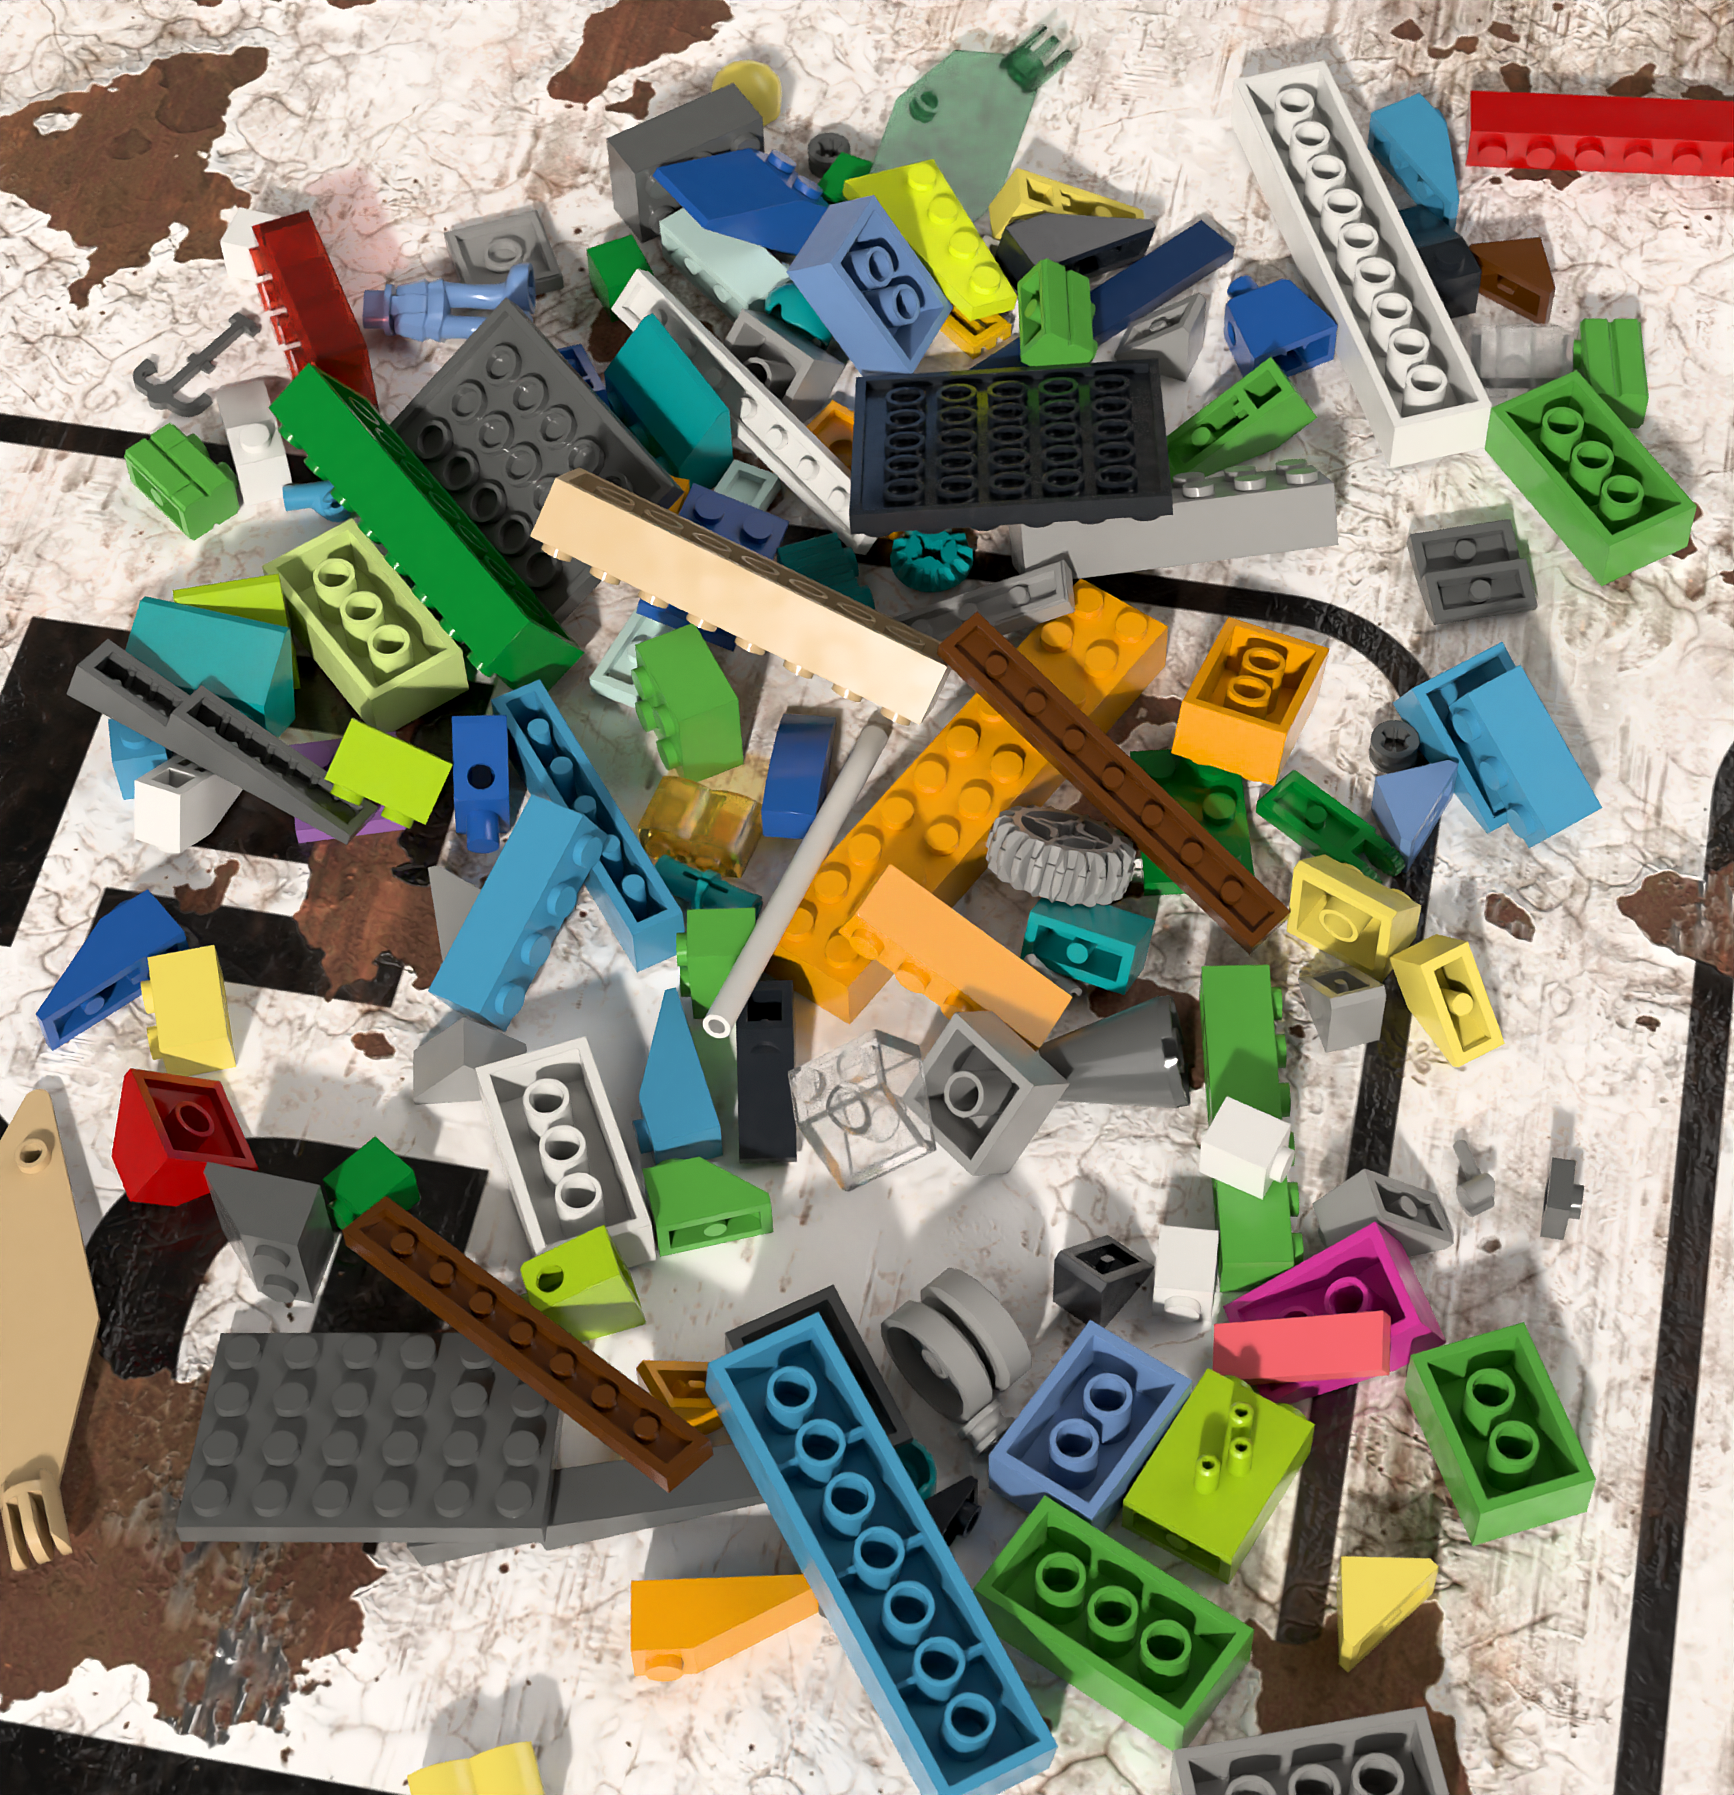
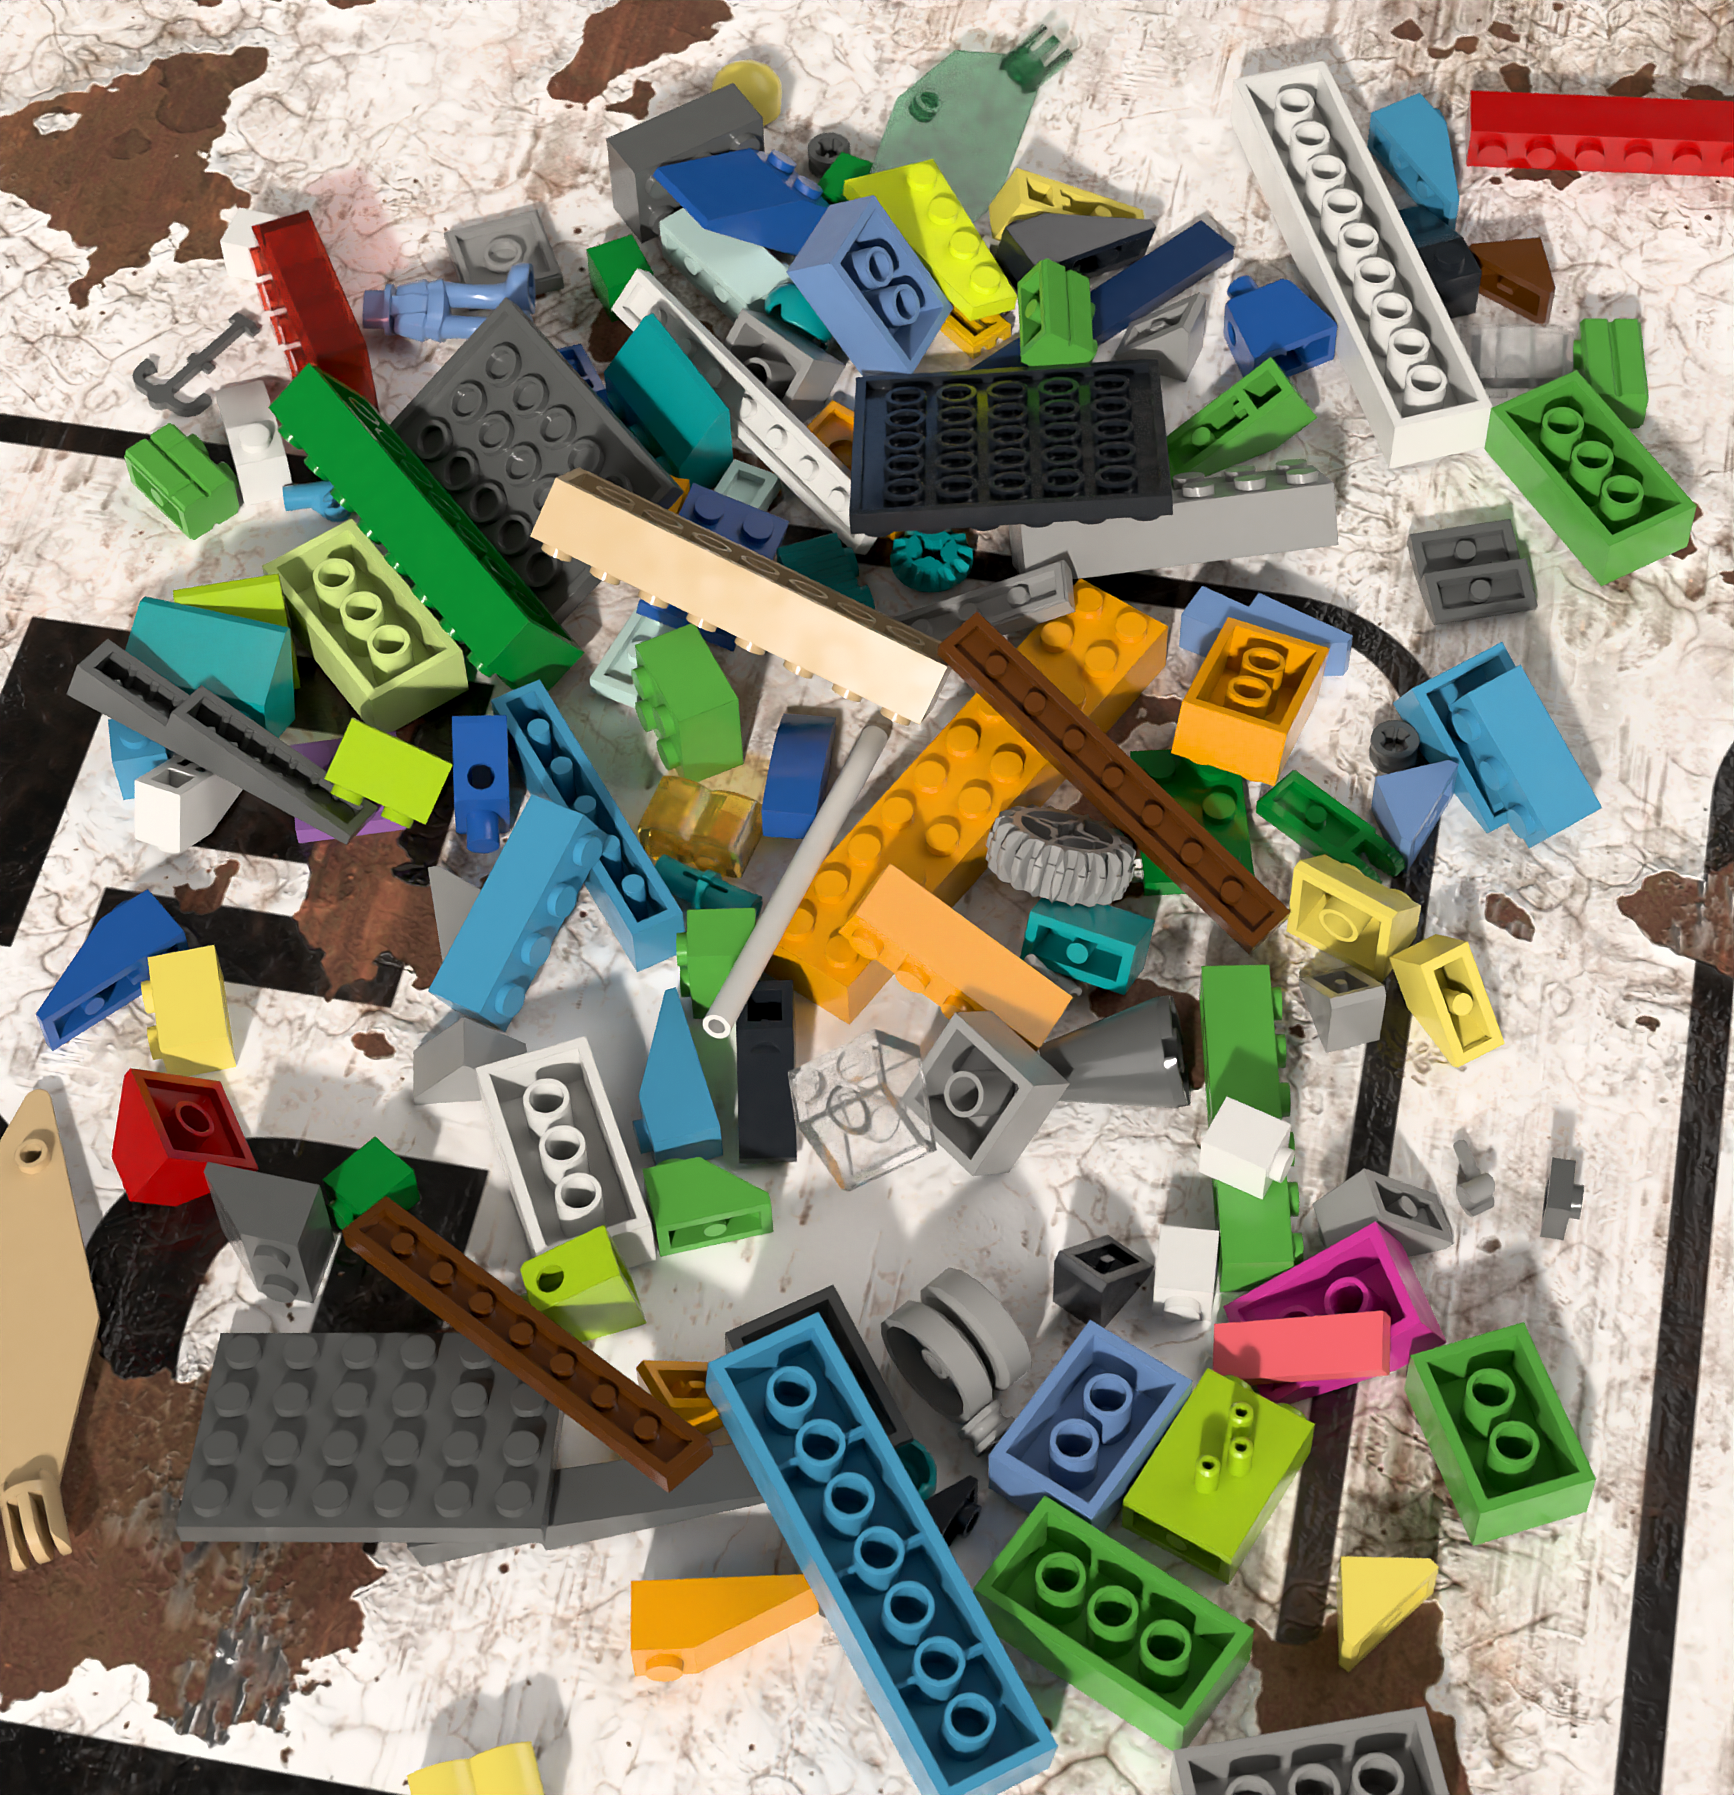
none -> medium blue slope [1179,586,1353,676]

